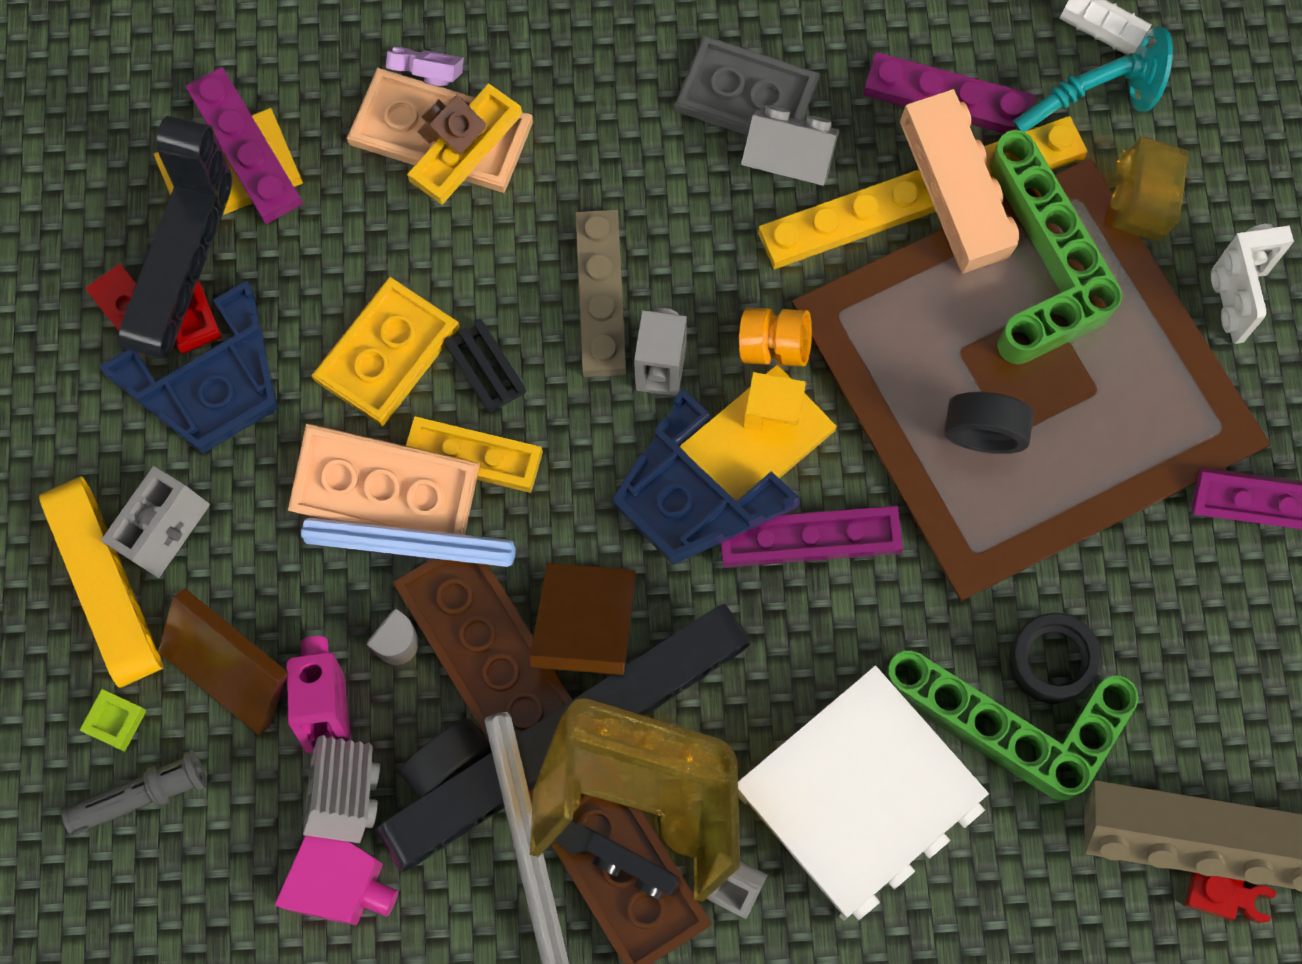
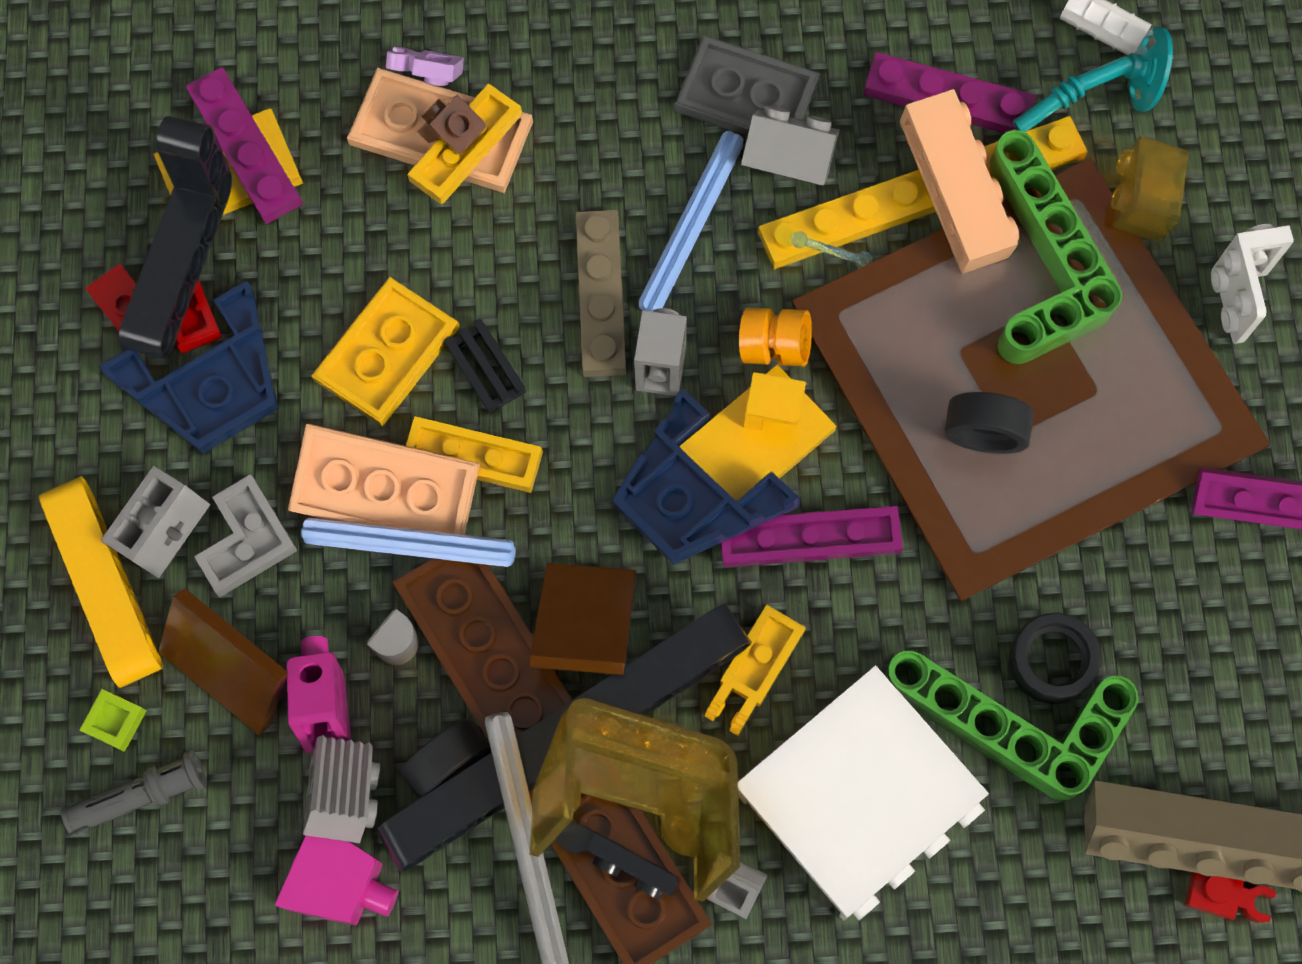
none -> light grey plate [194,474,298,597]
none -> light blue axle [639,131,744,312]
none -> yellow hinge [705,605,806,736]
none -> clear light blue hinge [791,231,873,268]

